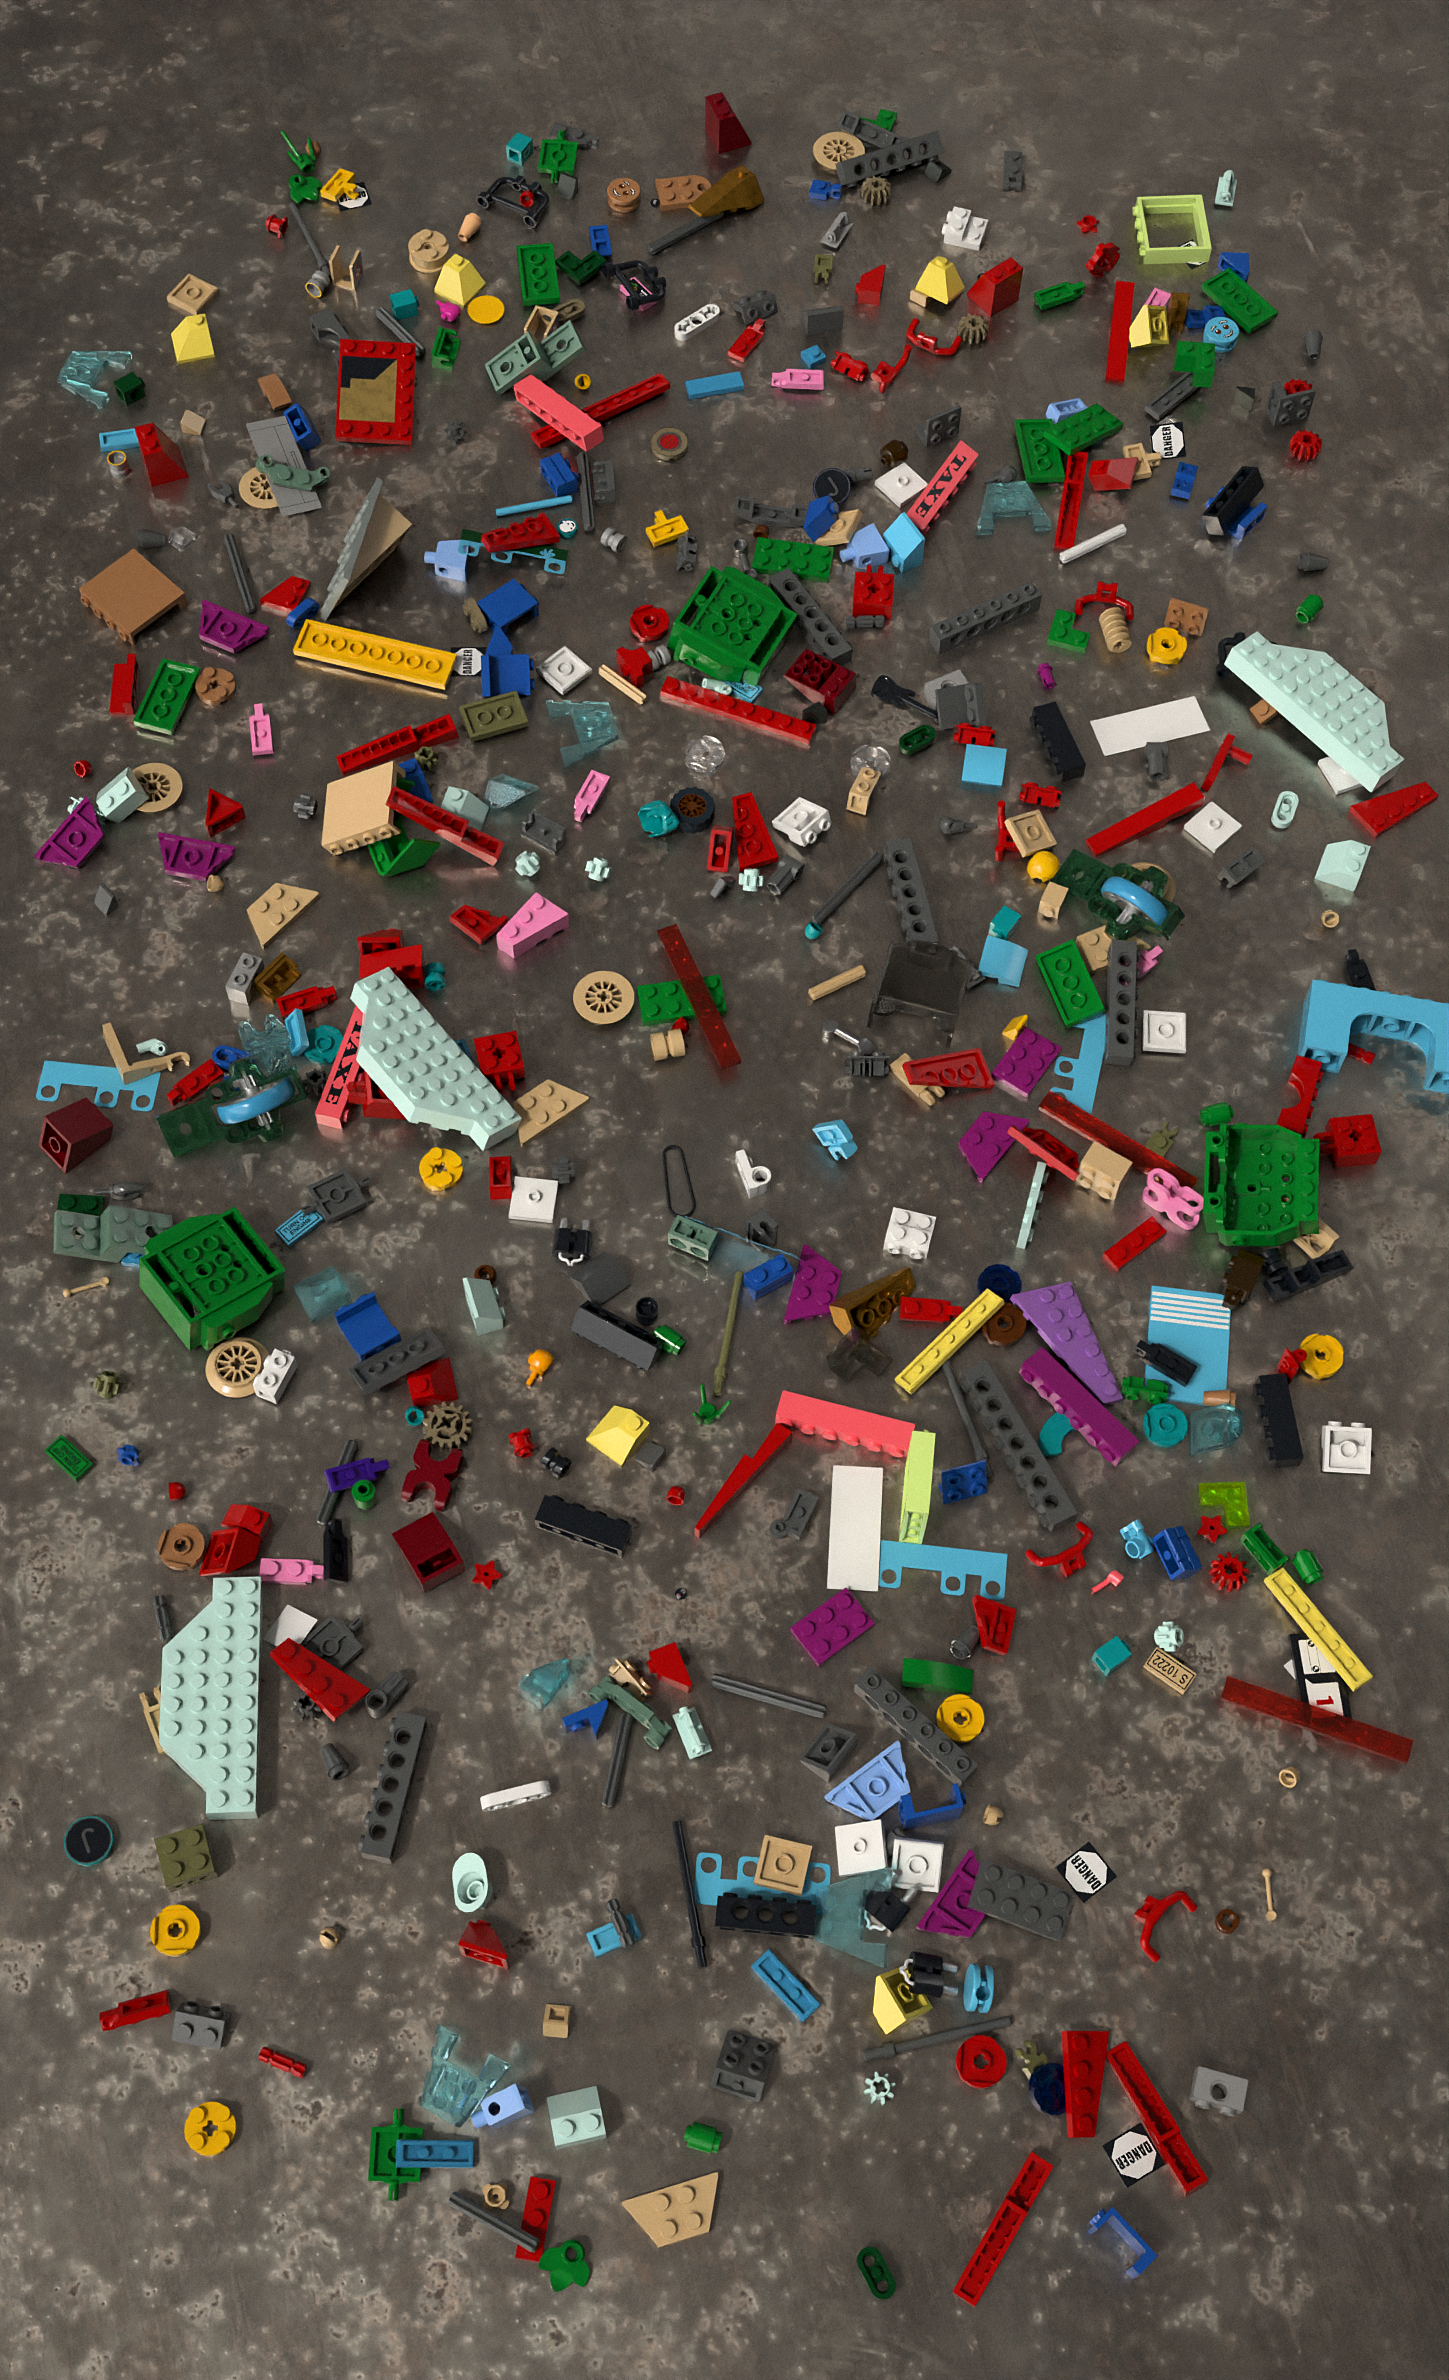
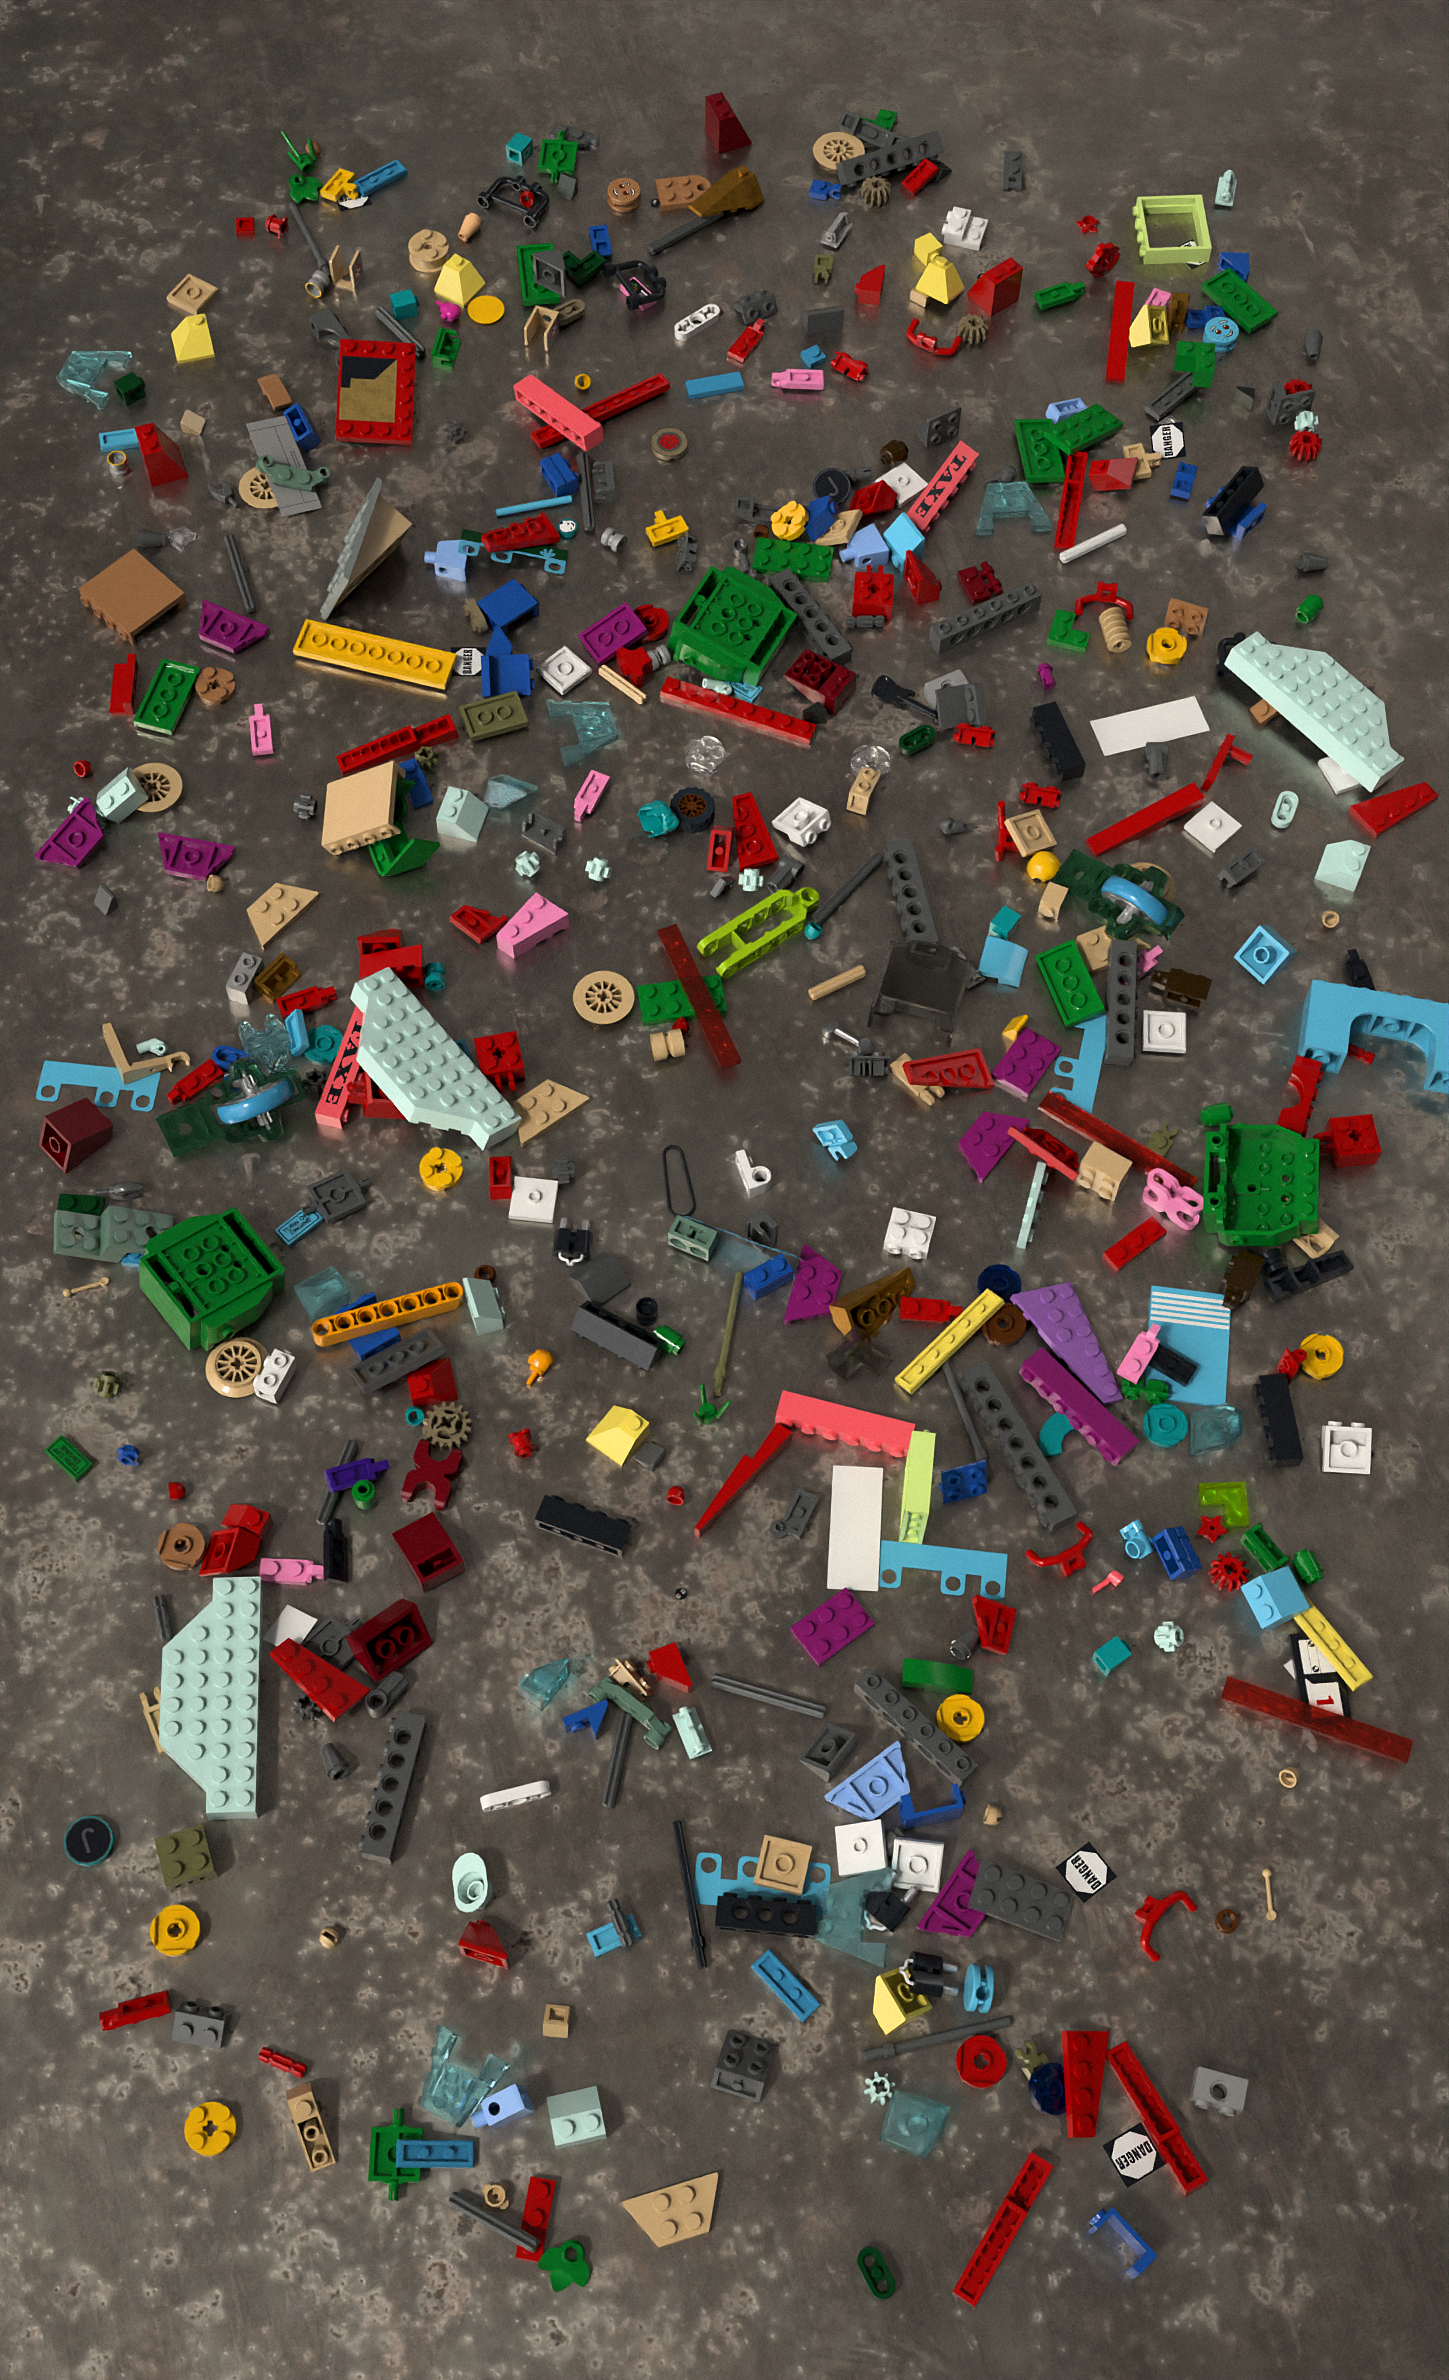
red slope [205,788,246,838] -> none
red wing [260,576,311,613] -> none
blue beam [286,597,319,630] -> none
red slope [385,786,505,866] -> none
red plate [472,1560,502,1590] -> none
sand green bracket [484,320,586,395] -> none
black wheel [540,1447,572,1479] -> none
green brick [684,2121,723,2154] -> none
red piece [871,345,912,394] -> none
medium azure slope [961,744,1007,787] -> none
tan tile [1143,1647,1197,1695] -> none
medium nougat cone [1203,1389,1236,1412] -> none
none -> red tile [236,217,255,236]
none -> tan slope [286,2081,336,2172]
none -> light orange beam [312,1282,464,1347]
none -> dark red slope [345,1598,433,1682]
none -> dark azure tile [353,159,408,197]
none -> dark grey slope [533,249,567,298]
none -> magenta plate [577,602,648,666]
none -> lime piece [697,887,820,979]
none -> yellow plate [771,501,809,541]
none -> red slope [848,480,898,519]
none -> clear light blue slope [879,2090,950,2159]
none -> red plate [901,158,939,196]
none -> red slope [903,550,942,605]
none -> light yellow brick [914,233,943,267]
none -> dark red plate [957,561,1003,605]
none -> bright pink hinge [1116,1323,1161,1384]
none -> dark brown hinge [1150,968,1212,1011]
none -> medium azure slope [1234,925,1298,985]
none -> medium azure slope [1241,1566,1311,1630]
none -> light aqua gear [1294,411,1319,432]

